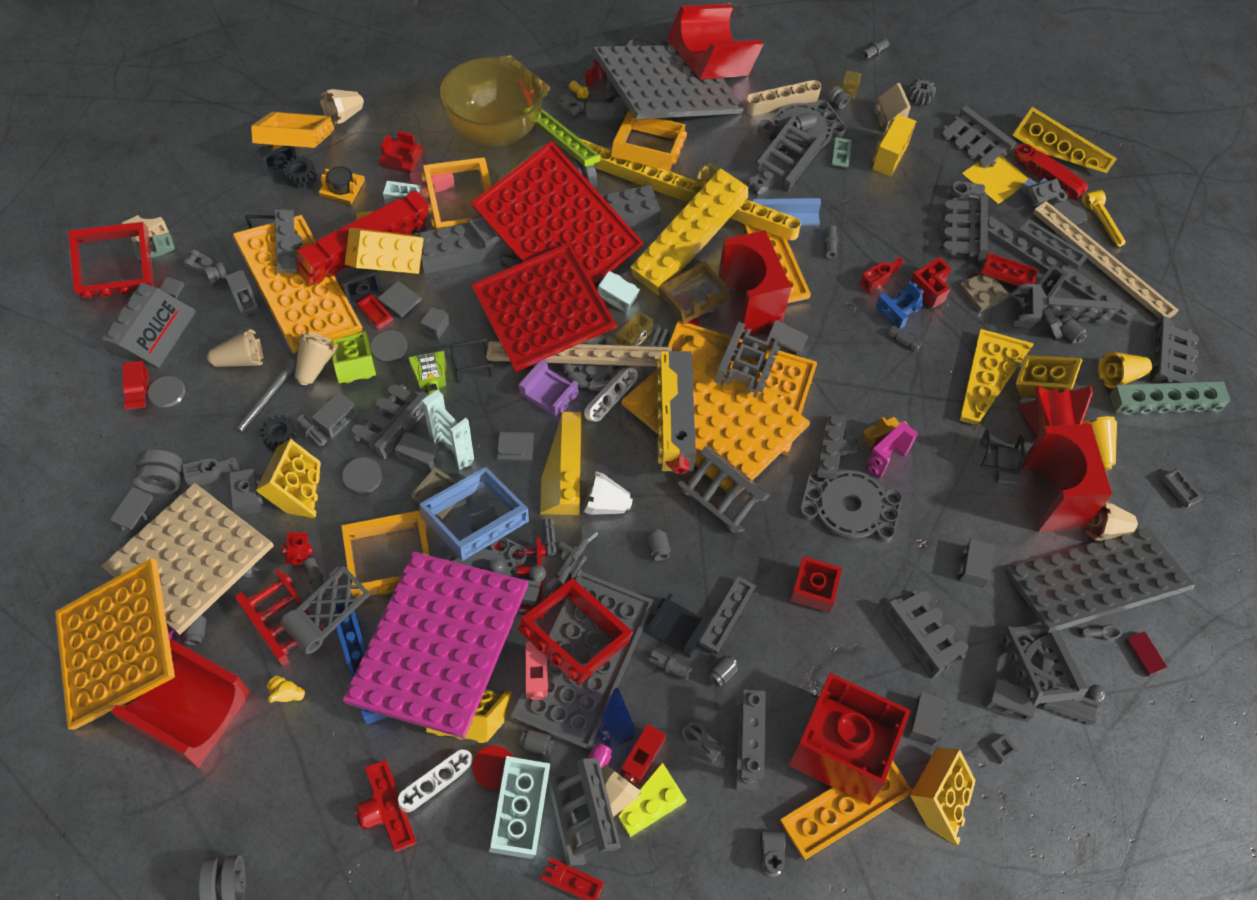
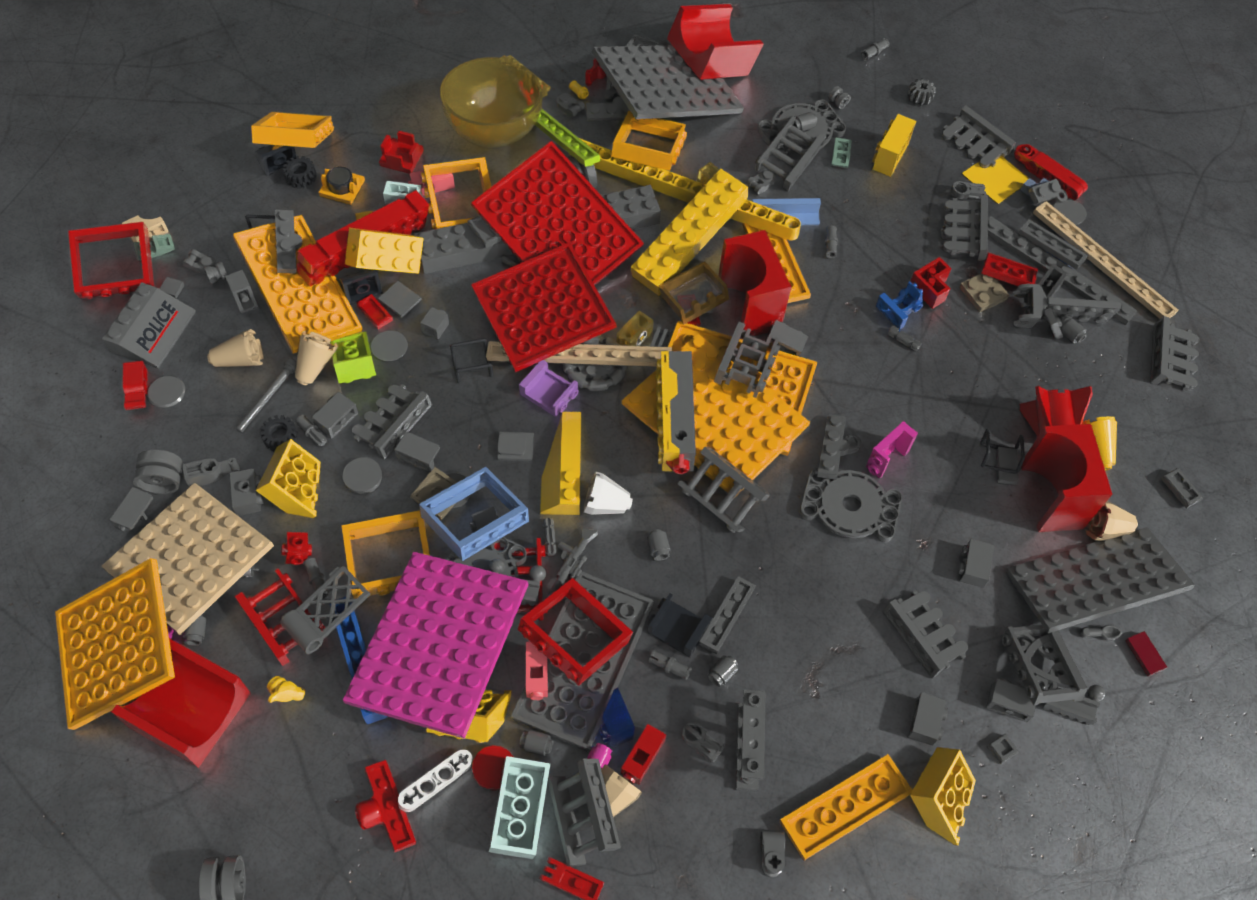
tan cone [320,89,364,125] -> none
torso [409,351,446,395] -> none
light aqua fence [422,390,474,470] -> none
white beam [584,367,638,422] -> none
light aqua brick [597,271,640,313] -> none
neon yellow wing [618,763,686,837] -> none
tan beam [745,80,821,116] -> none
red piece [788,673,911,805] -> none
red brick [790,556,842,613] -> none
clear yellow brick [842,71,862,99] -> none
red piece [859,257,903,294] -> none
light orange panel [862,417,907,449] -> none
tan slope [874,83,911,132] -> none
yellow wing [959,329,1033,425] -> none
yellow wedge [1012,107,1117,173] -> none
yellow slope [1016,355,1082,398] -> none
yellow axle [1082,190,1126,247] -> none
yellow cone [1098,352,1152,388] -> none
sand green brick [1110,382,1230,414] -> none

